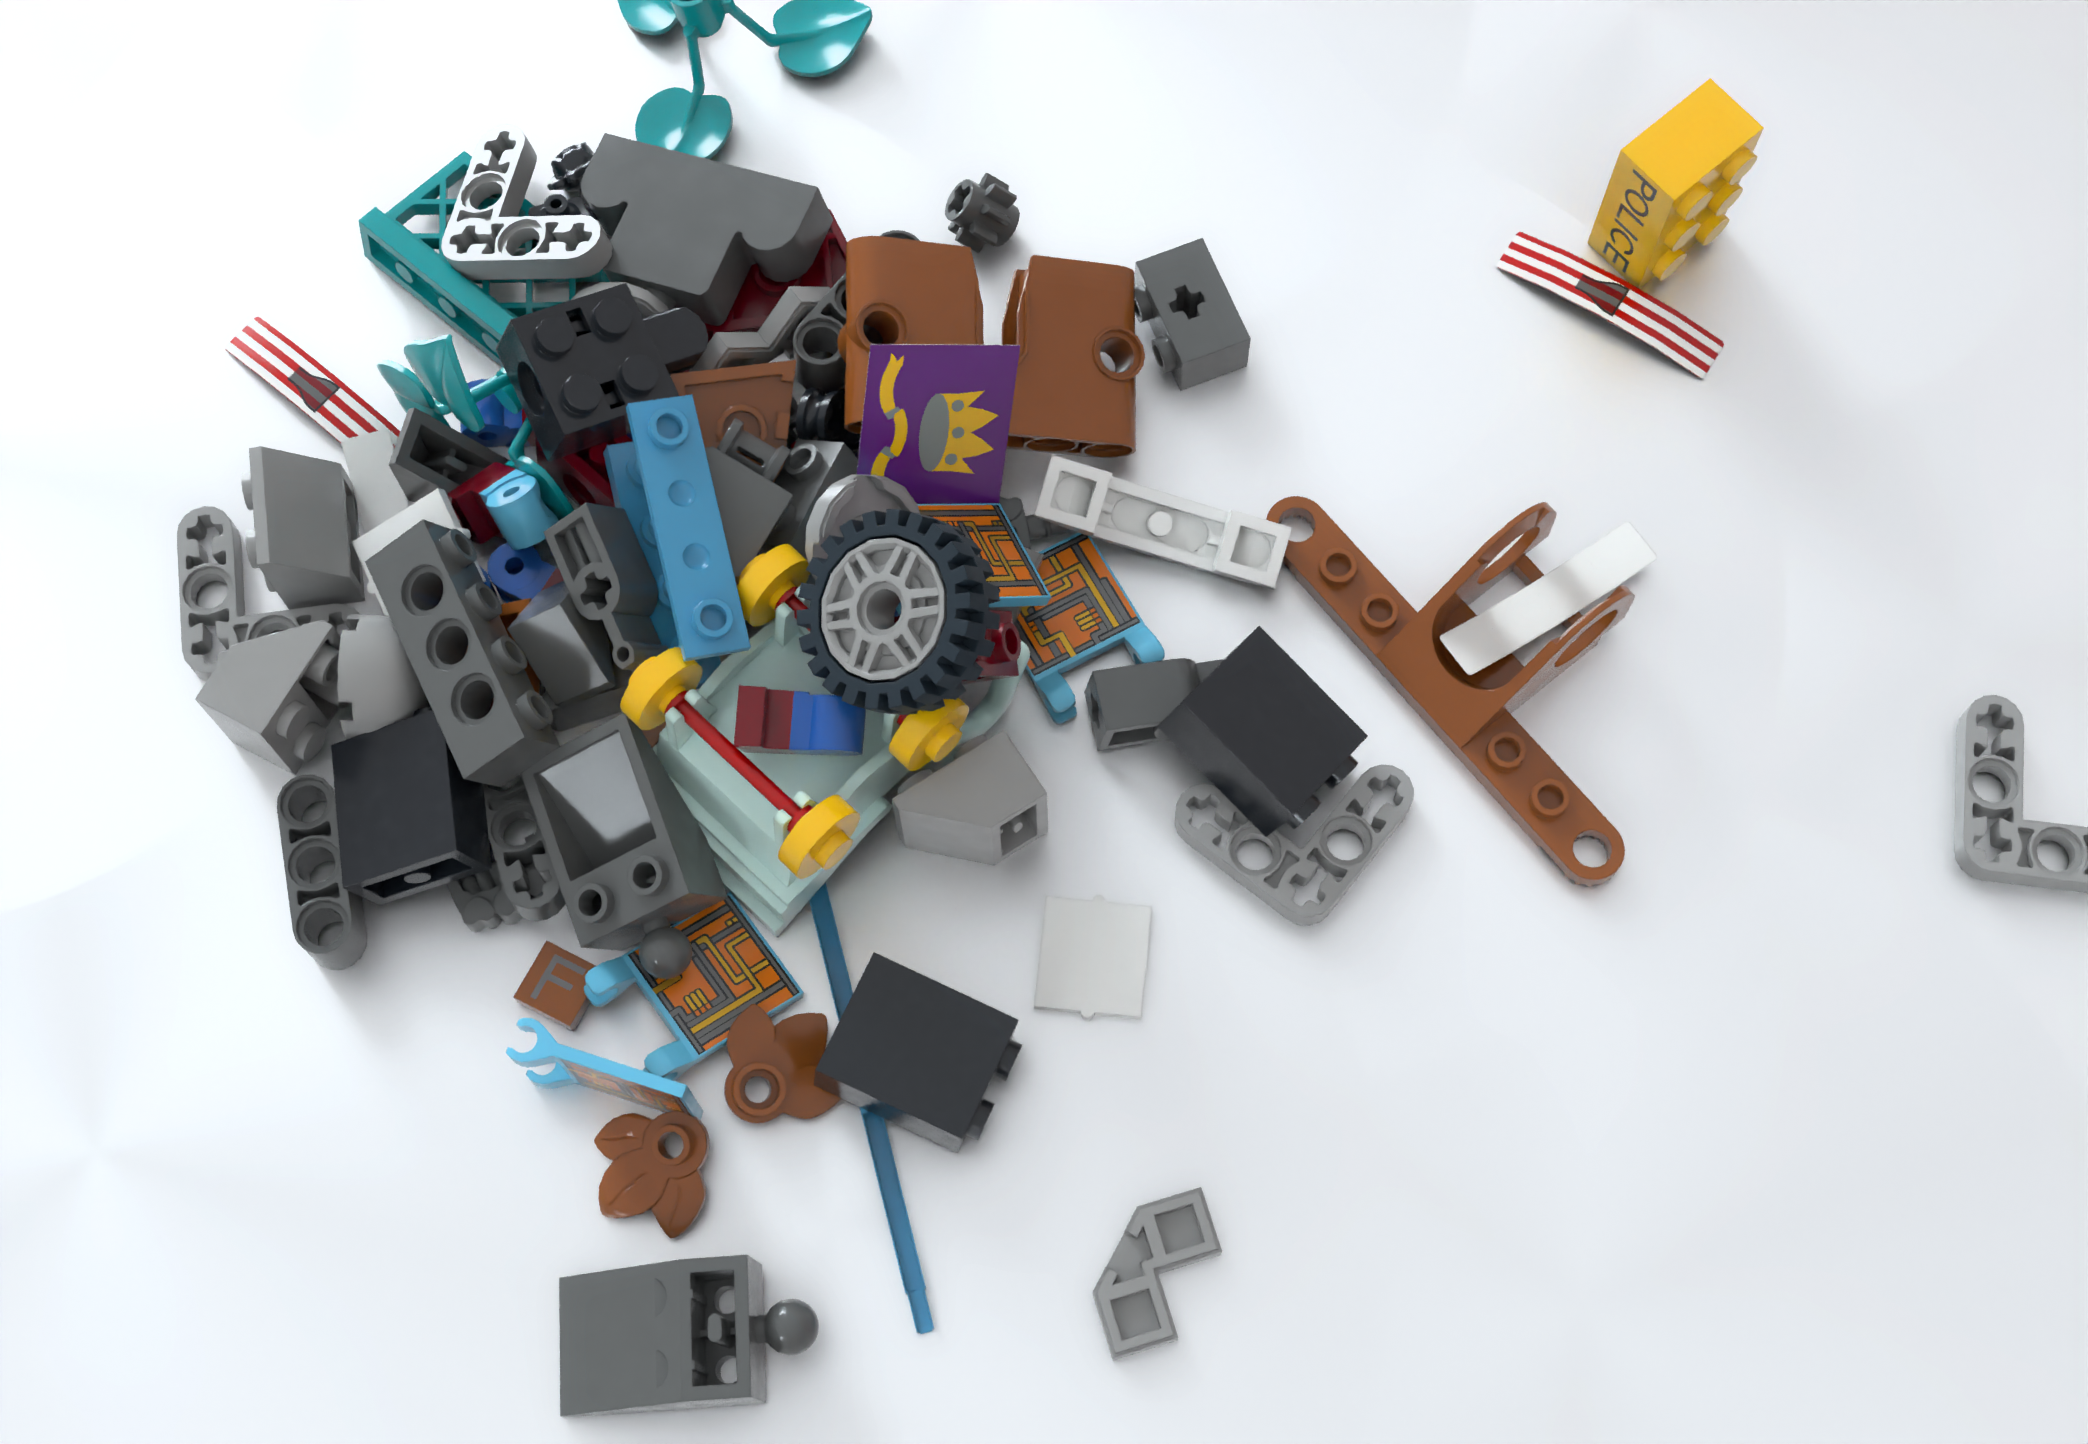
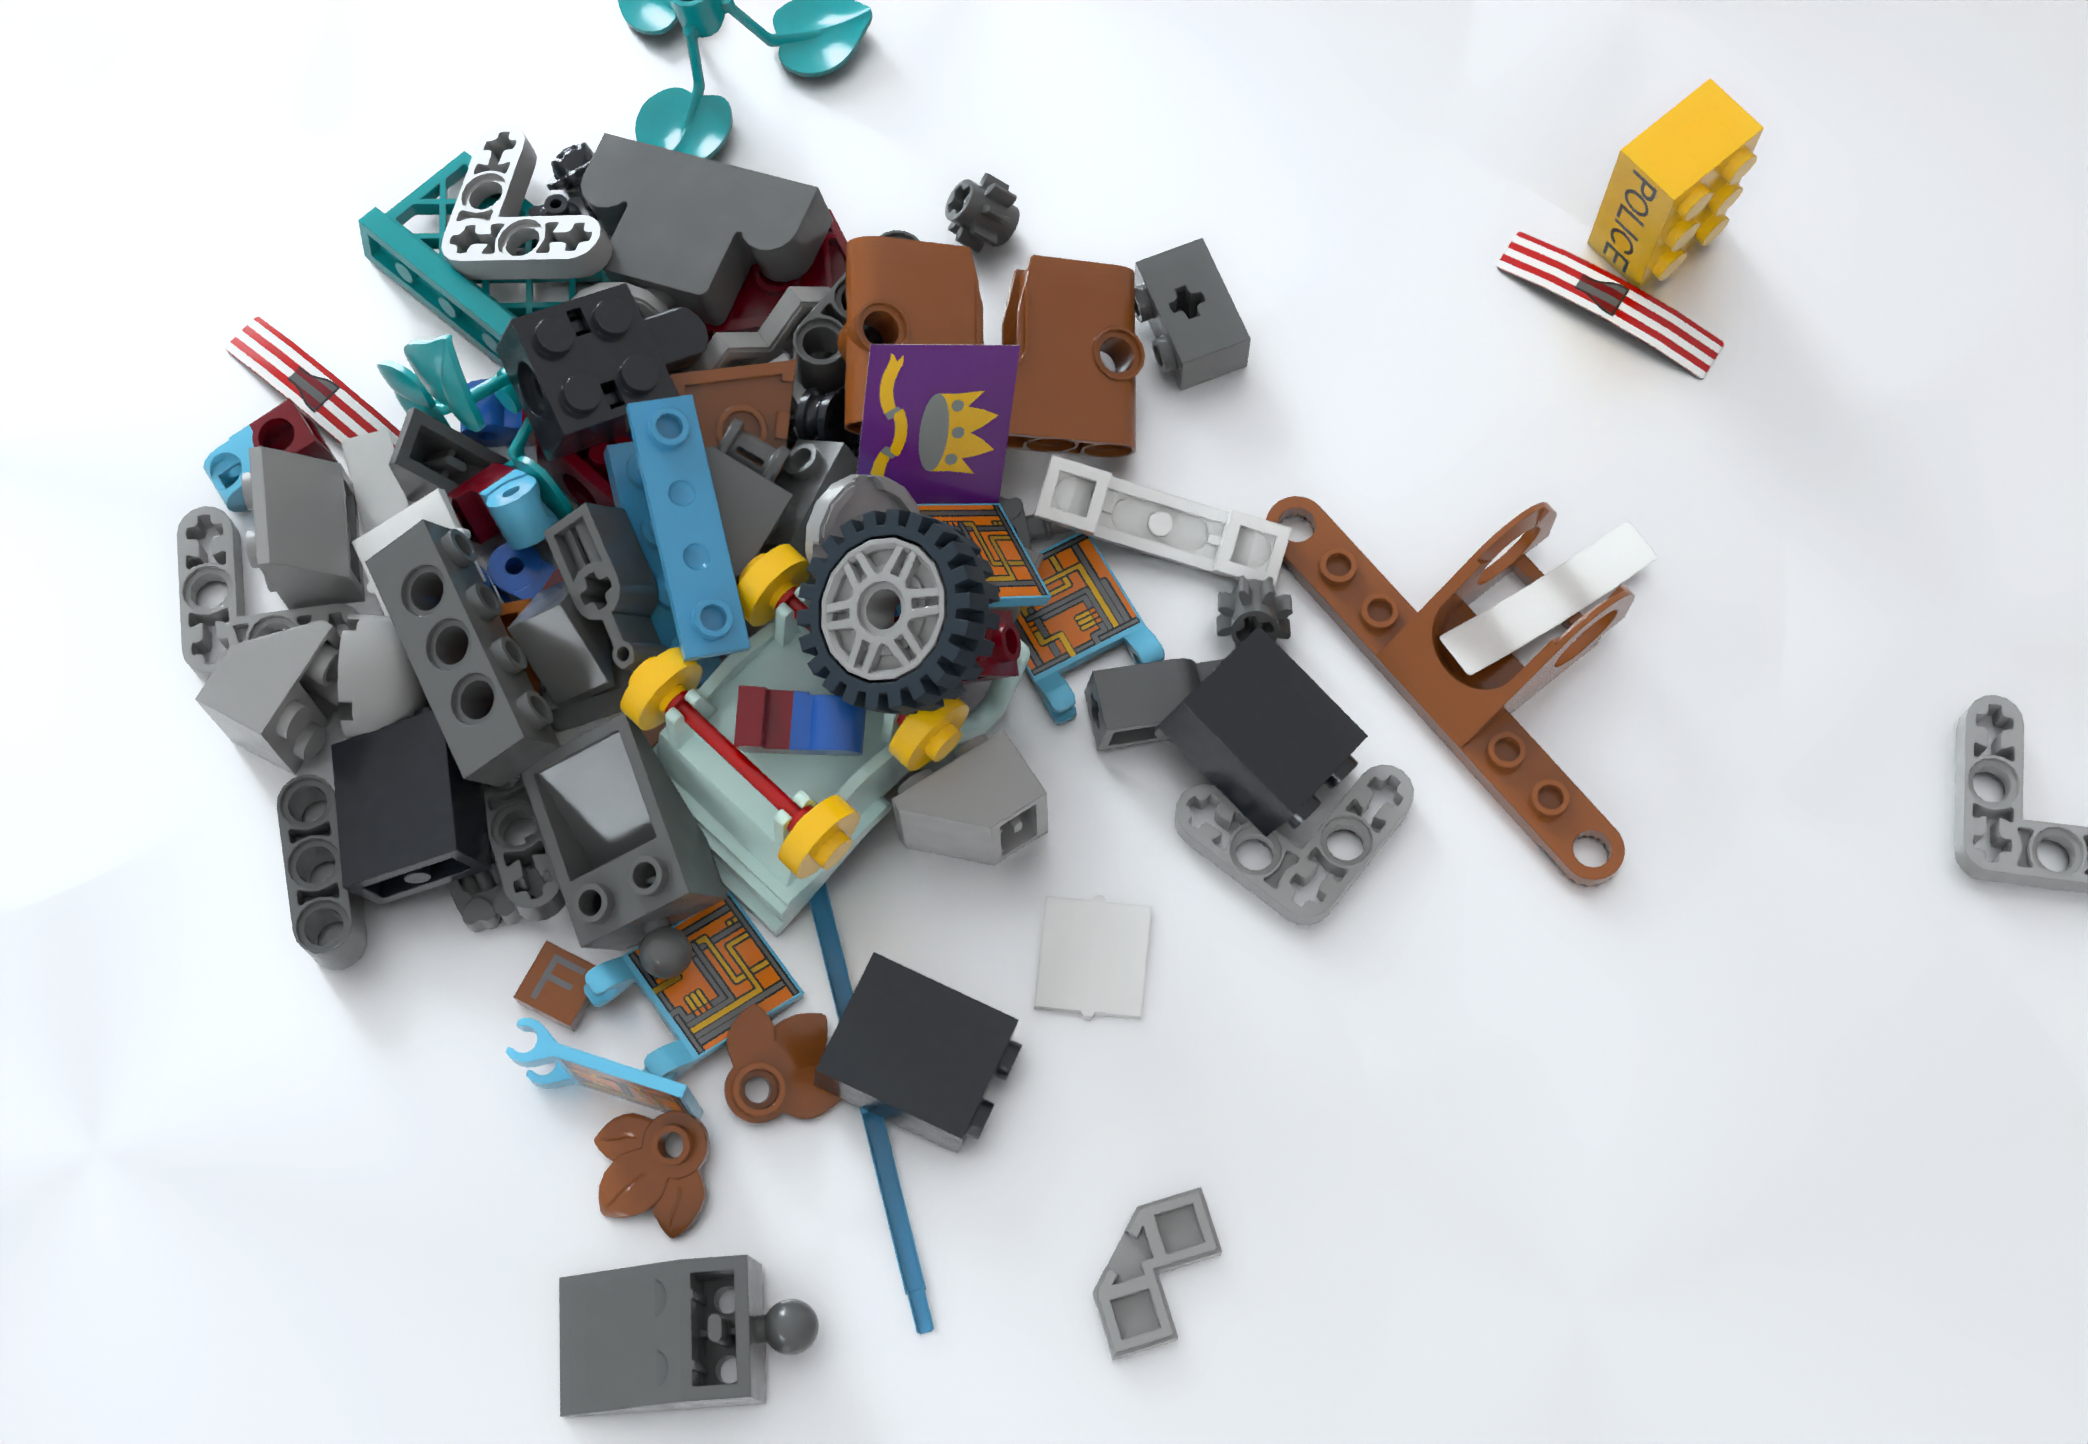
none -> leg [203,398,338,512]
none -> dark grey gear [1216,575,1293,648]

